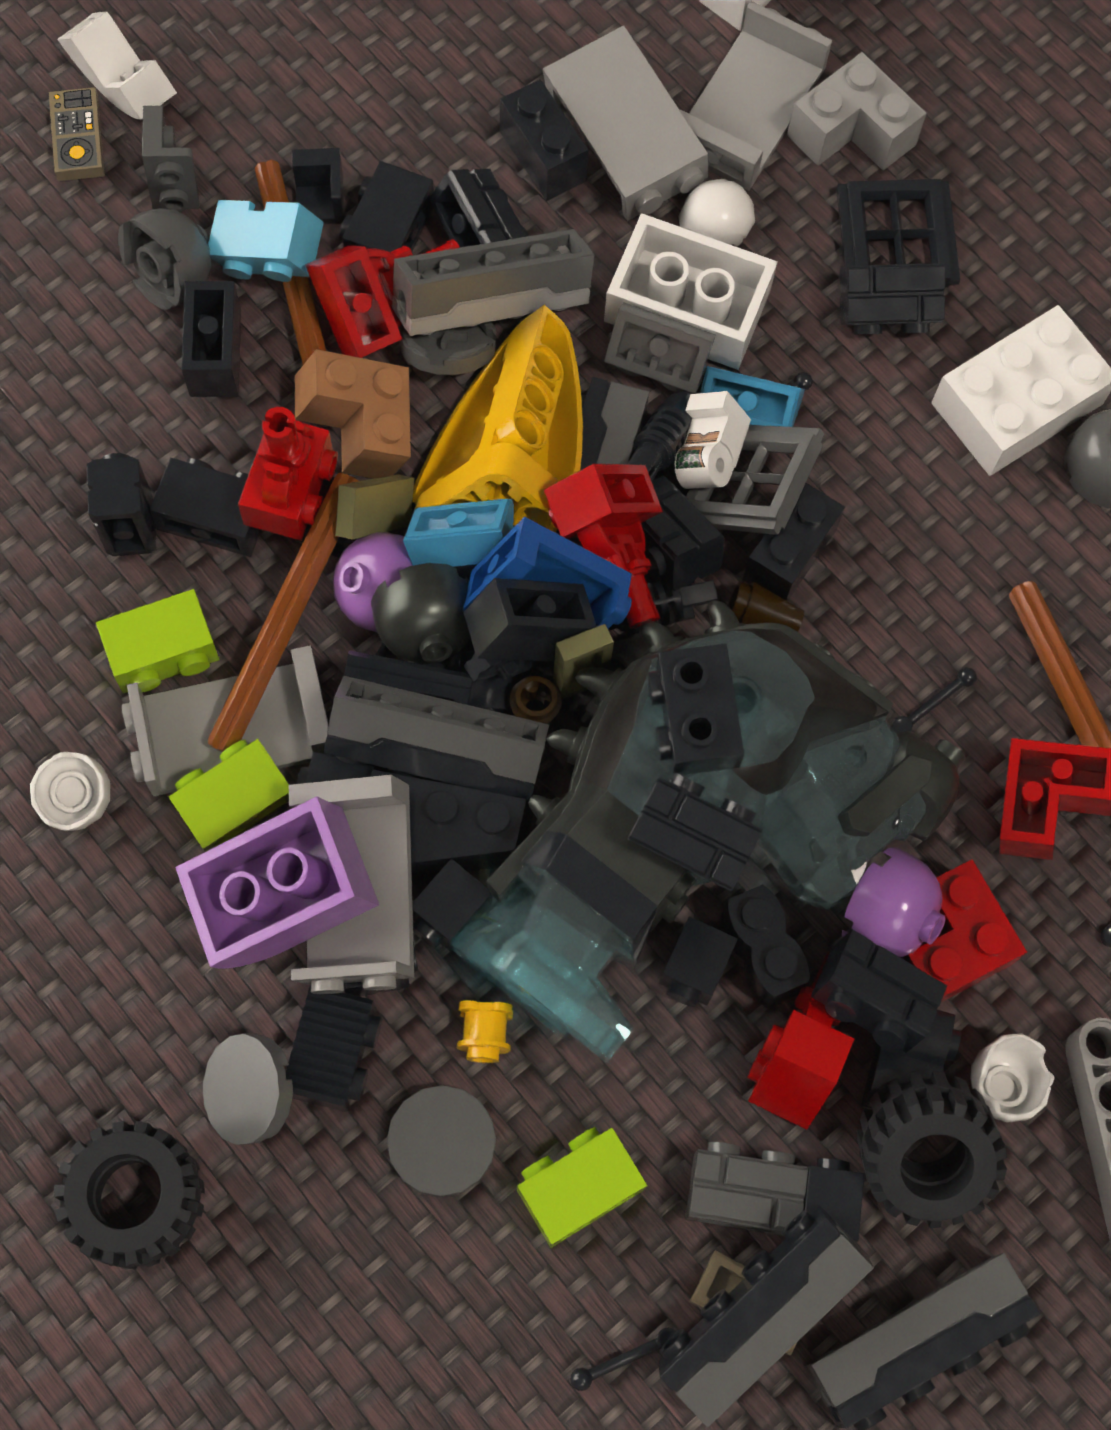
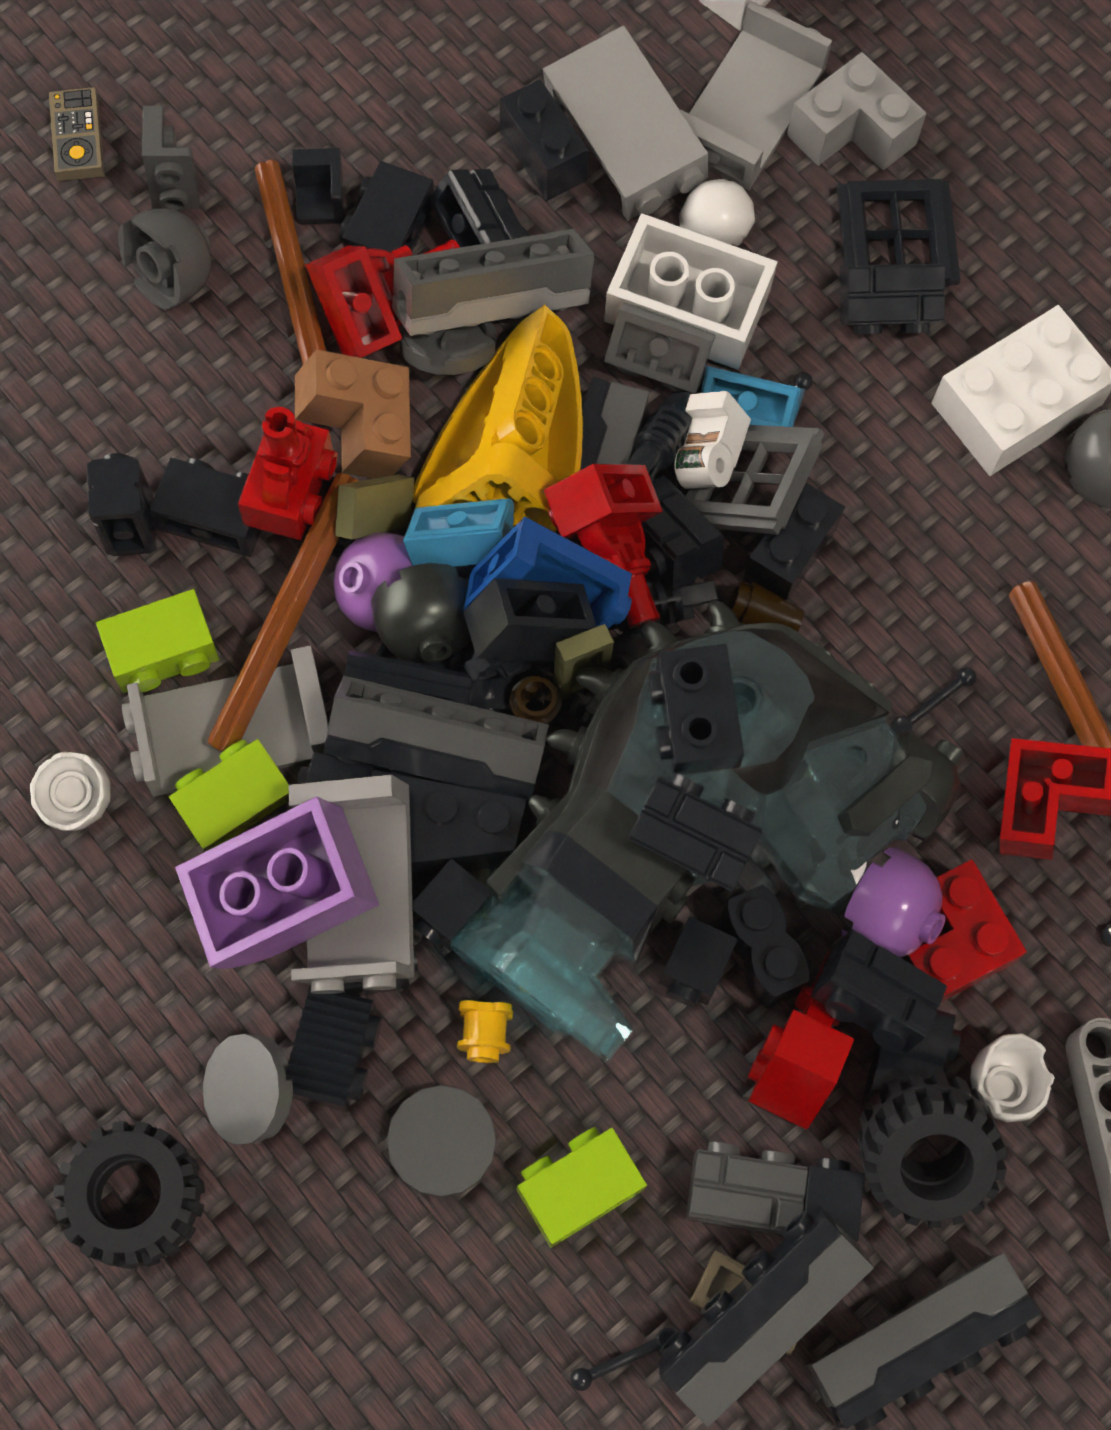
white brick [57,12,177,120] -> none
black brick [181,281,241,397] -> none
medium azure brick [208,200,324,282] -> none

